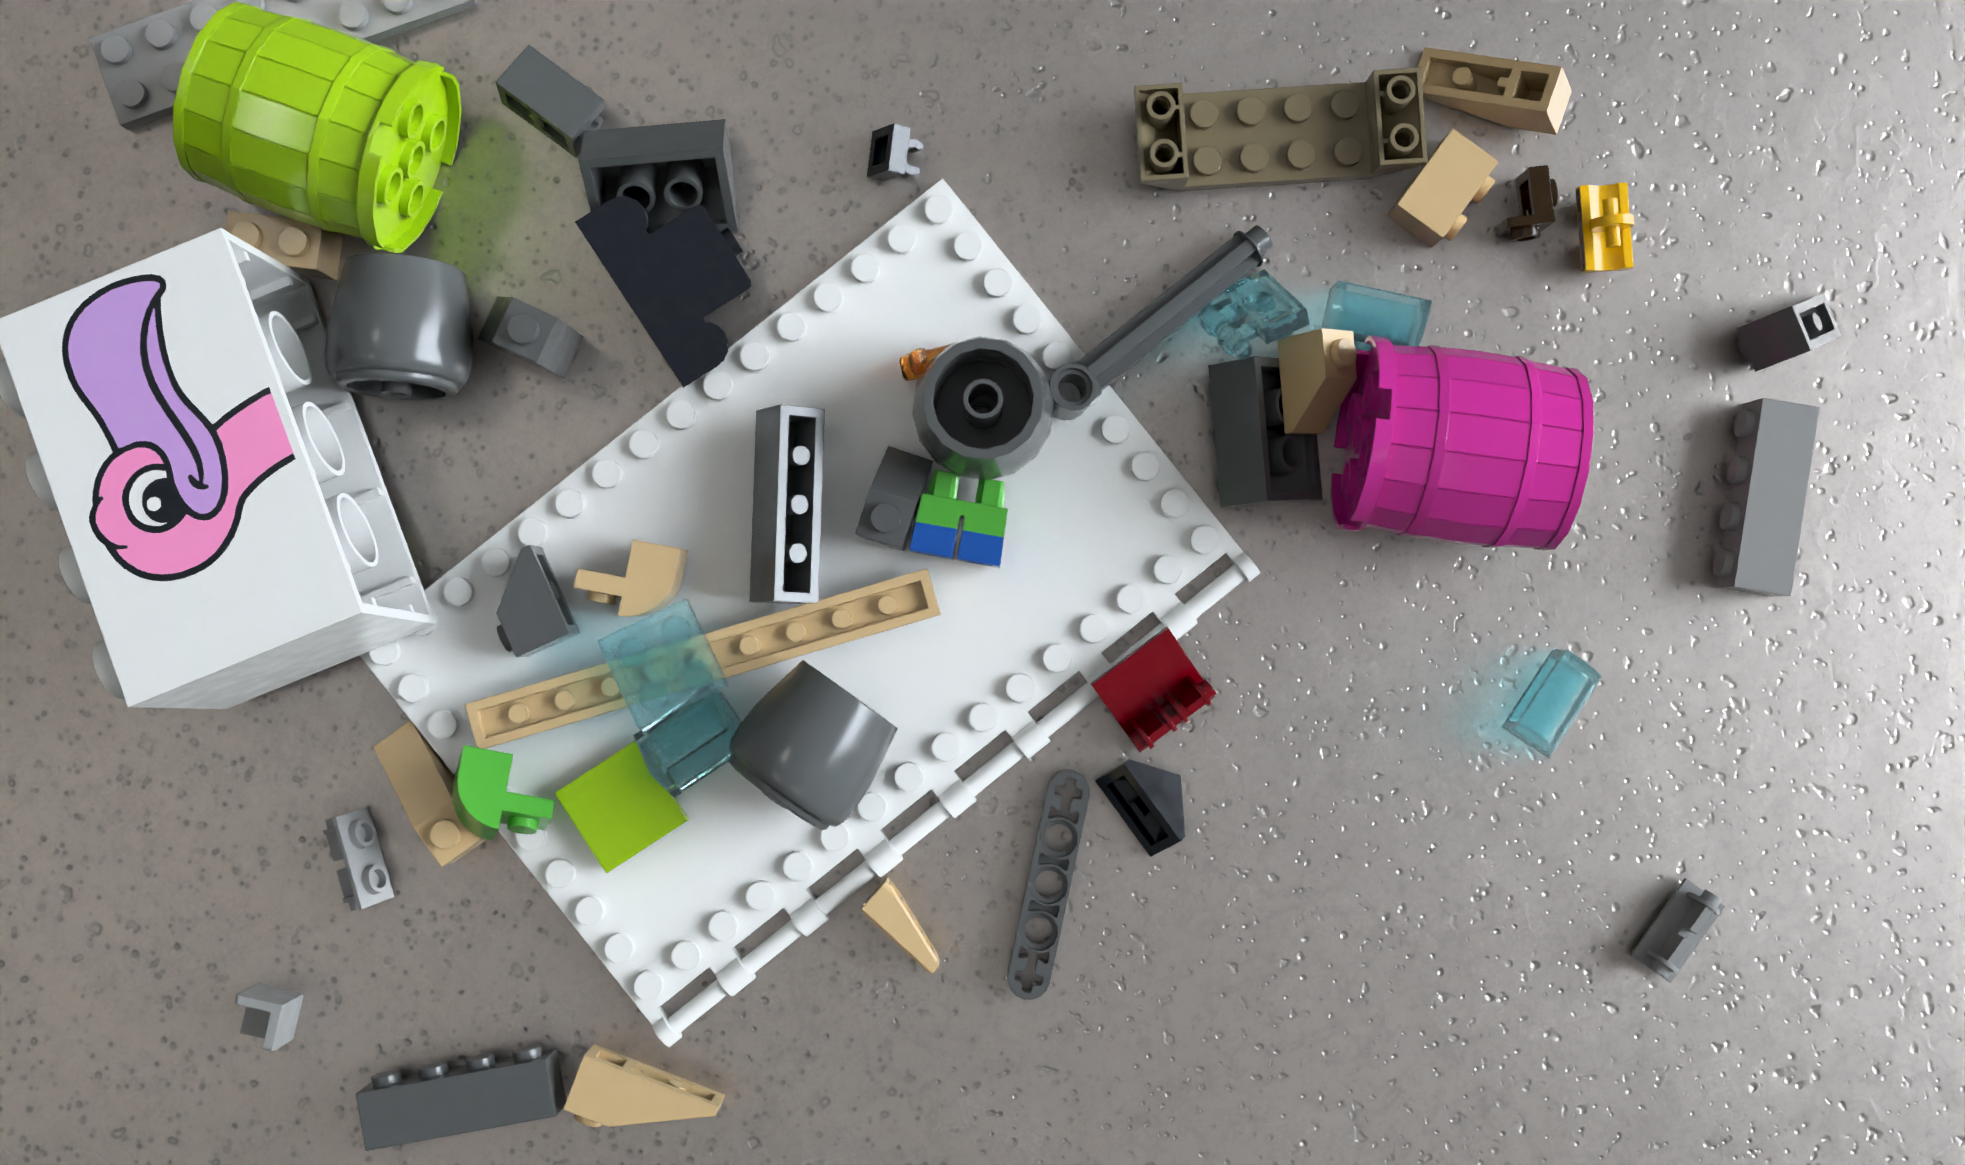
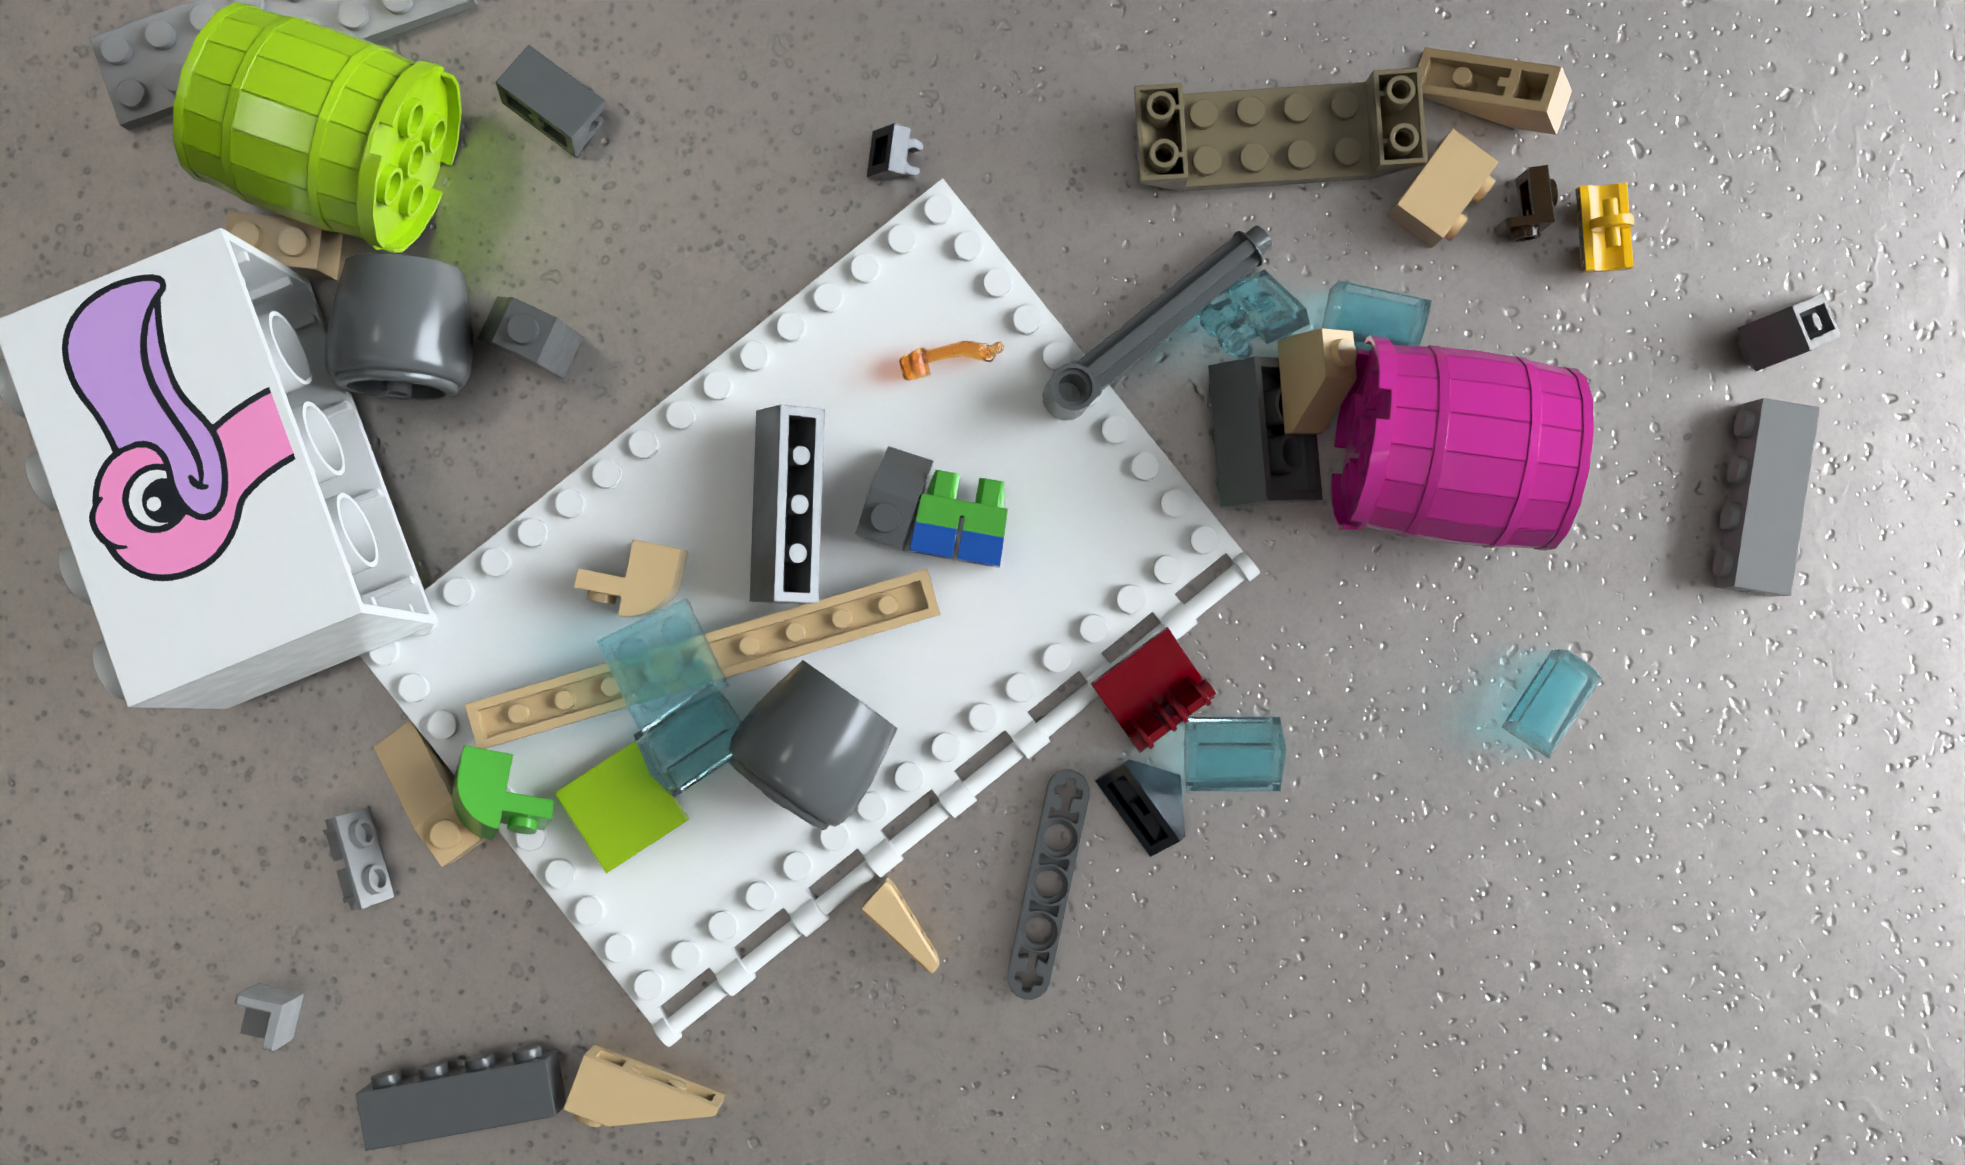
dark grey slope [496,545,580,657] -> none
black brick [575,196,751,388] -> none
dark grey slope [578,119,738,234] -> none
dark grey piece [912,336,1054,480] -> none
light grey hinge [1630,878,1725,983] -> none
none -> clear light blue brick [1184,717,1286,791]

